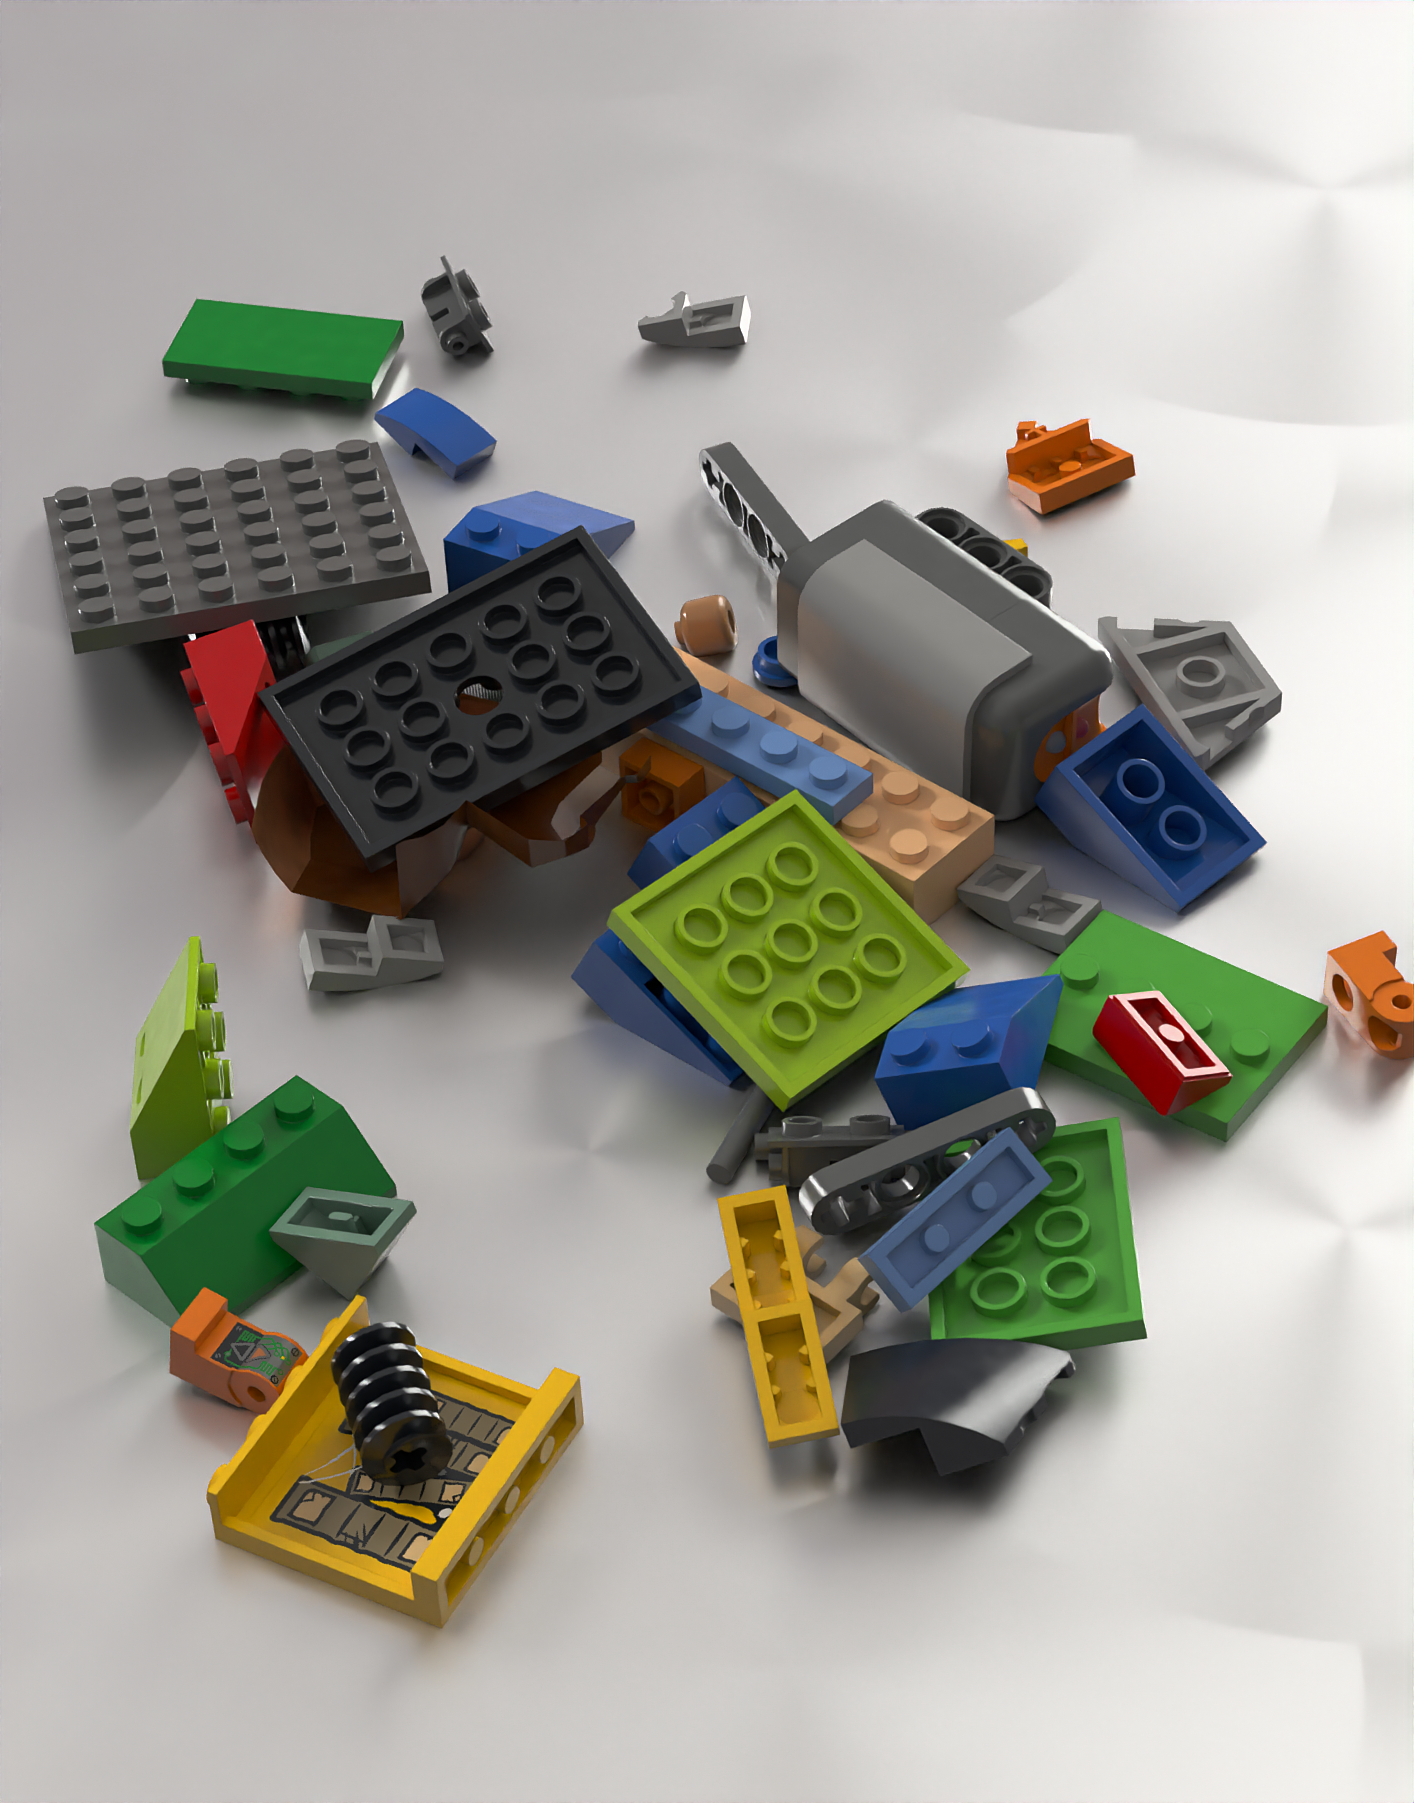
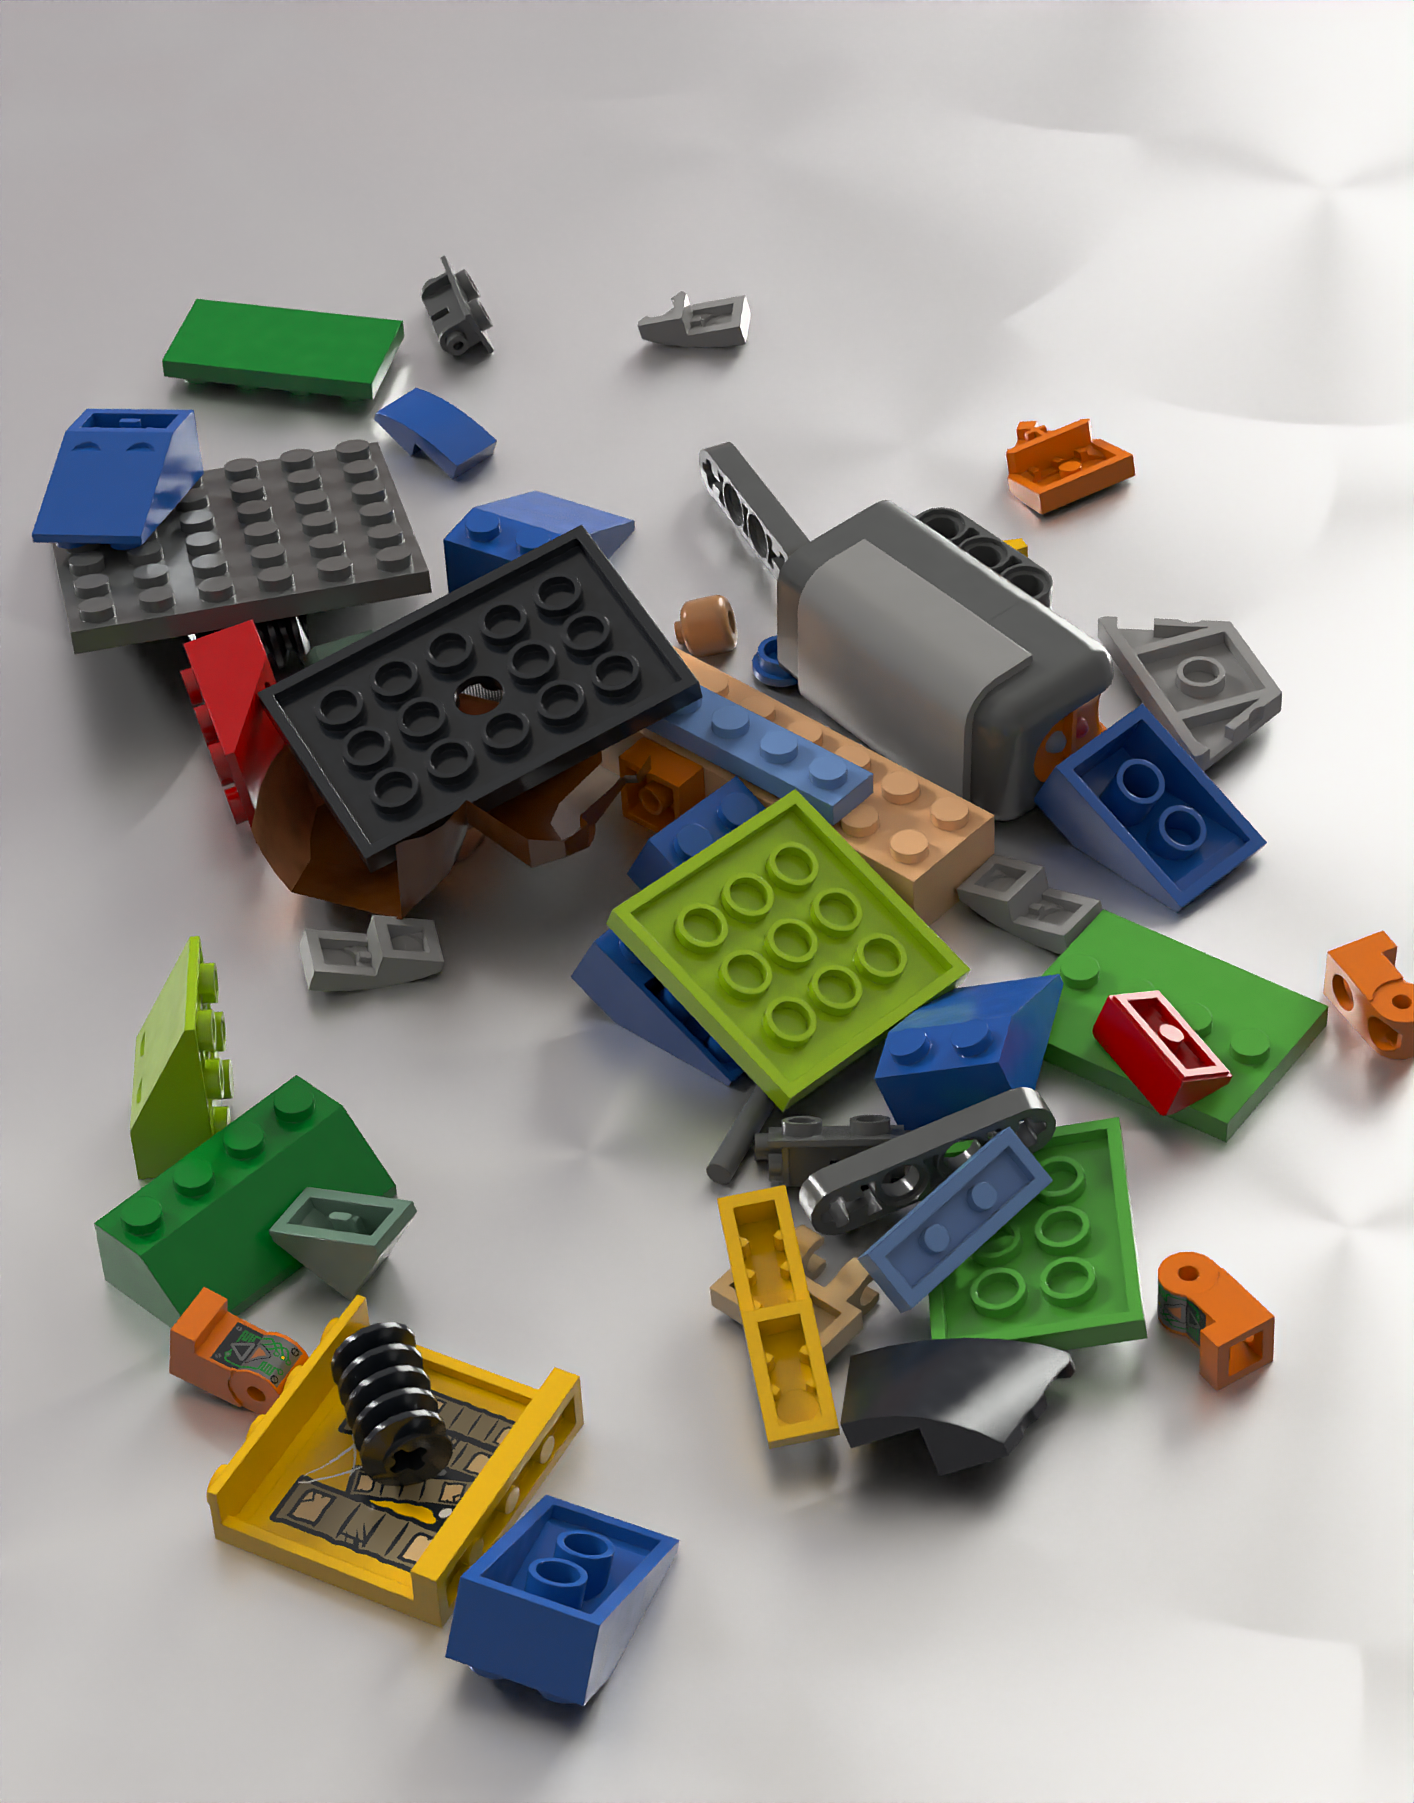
none -> blue slope [32,409,204,550]
none -> blue slope [445,1495,680,1706]
none -> orange leg [1157,1252,1275,1391]

